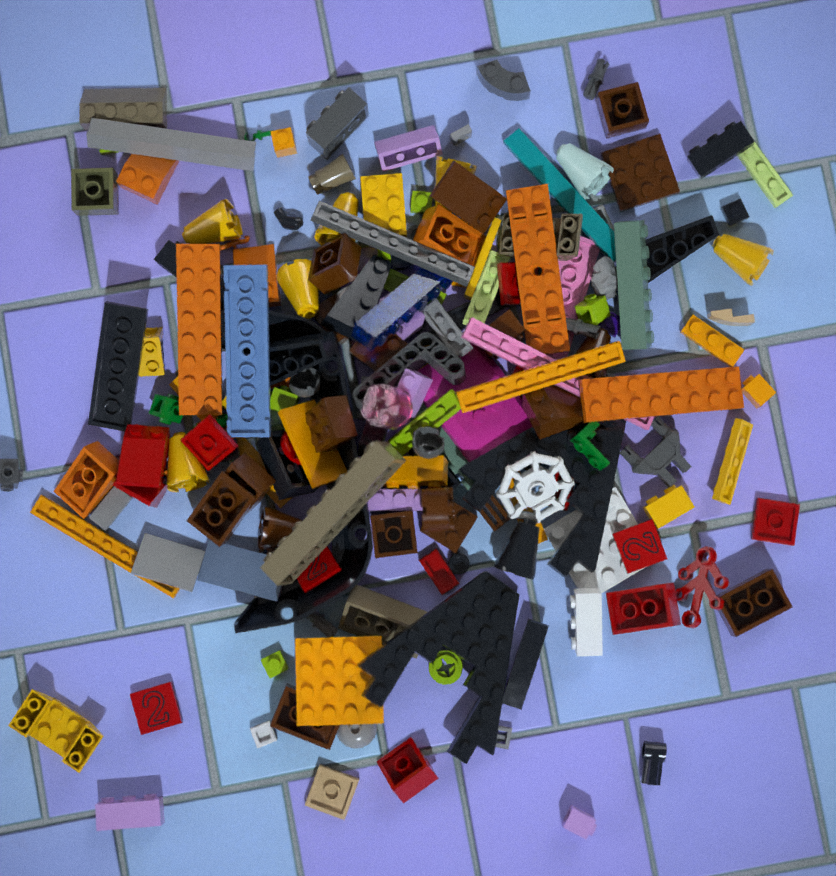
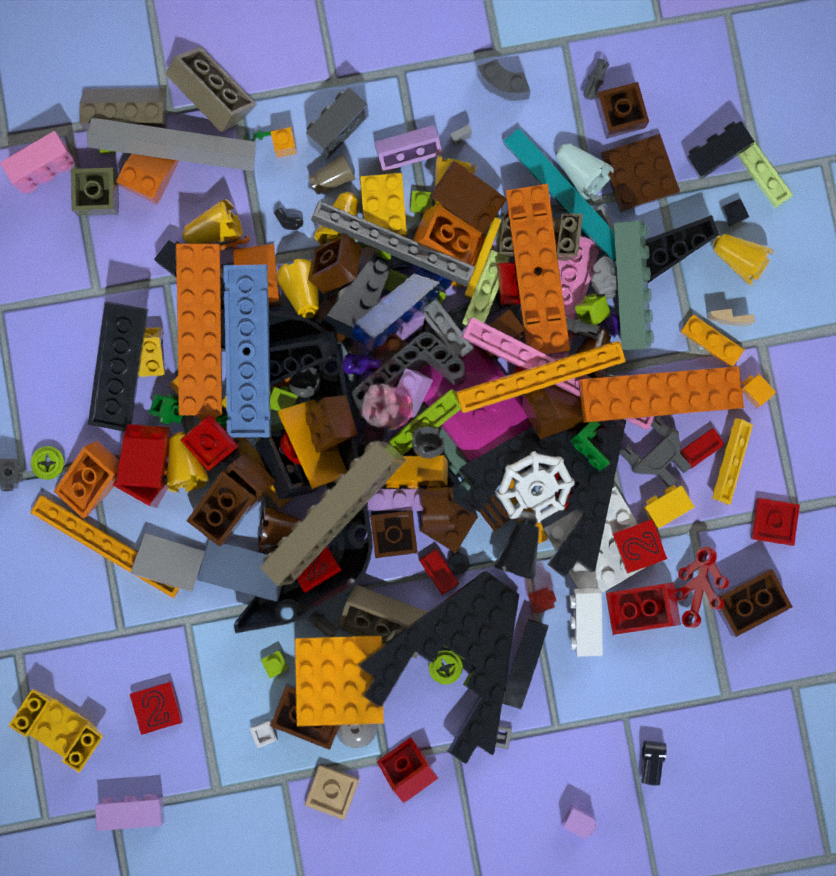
light grey tile [89,487,133,531] -> none
none -> bright pink brick [0,131,77,194]
none -> lime gear [31,446,65,480]
none -> dark tan slope [165,46,257,132]
none -> dark purple piece [343,353,381,379]
none -> clear red brick [526,587,557,614]
none -> red tile [680,428,725,469]

